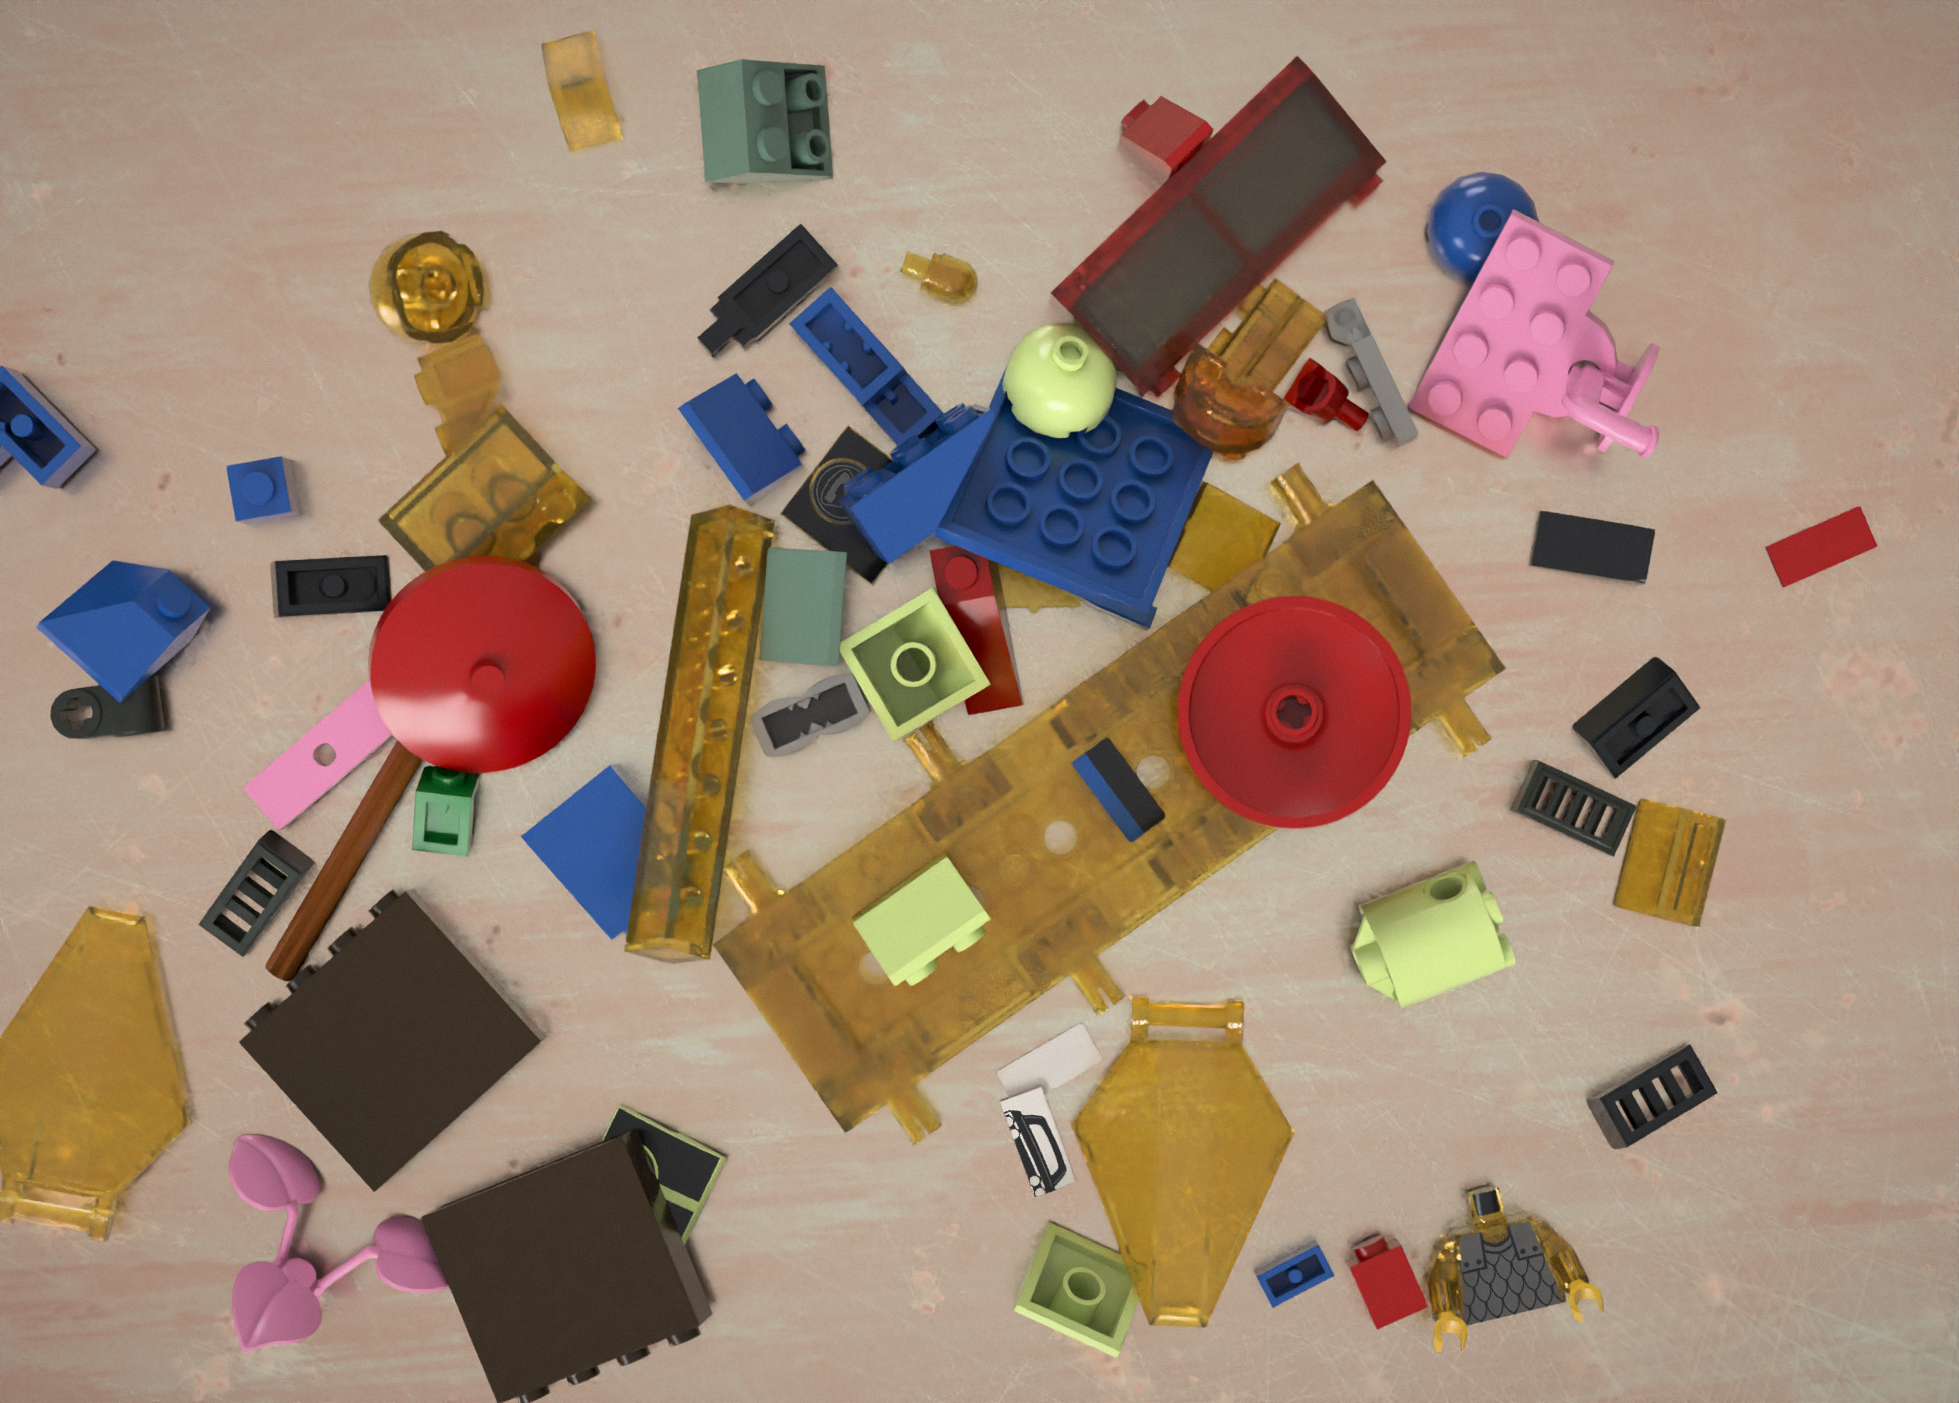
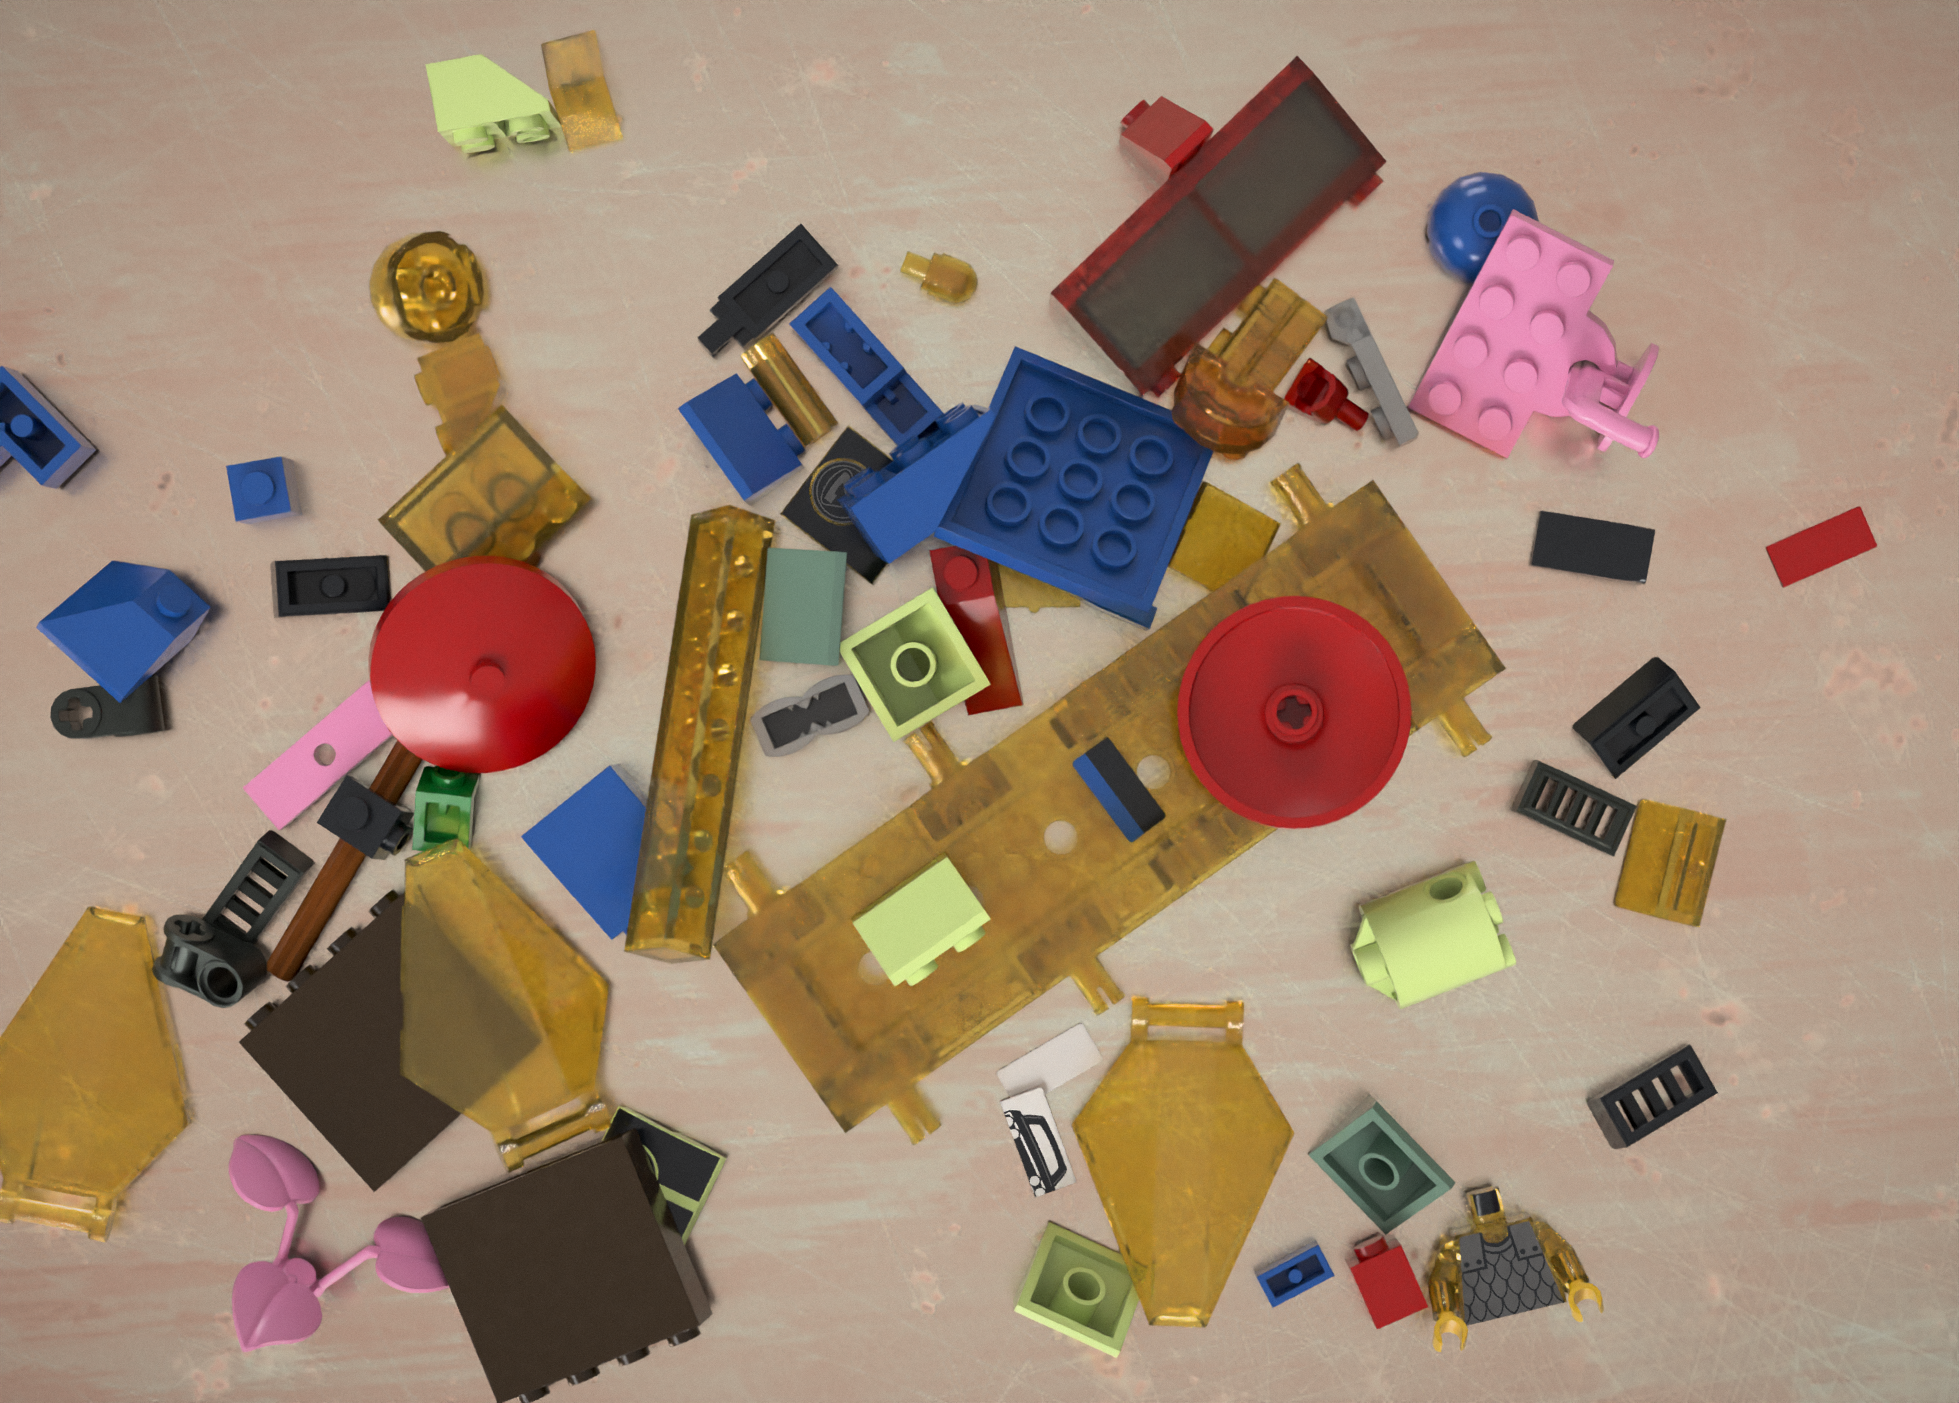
sand green slope [697,59,833,184] -> none
yellowish green cylinder [1002,322,1117,438] -> none
none -> pearl dark grey piece [152,915,267,1008]
none -> black bracket [317,775,414,860]
none -> clear yellow windscreen [400,838,611,1173]
none -> yellowish green slope [425,54,562,153]
none -> clear yellow piece [740,333,839,448]
none -> sand green slope [1308,1094,1456,1235]

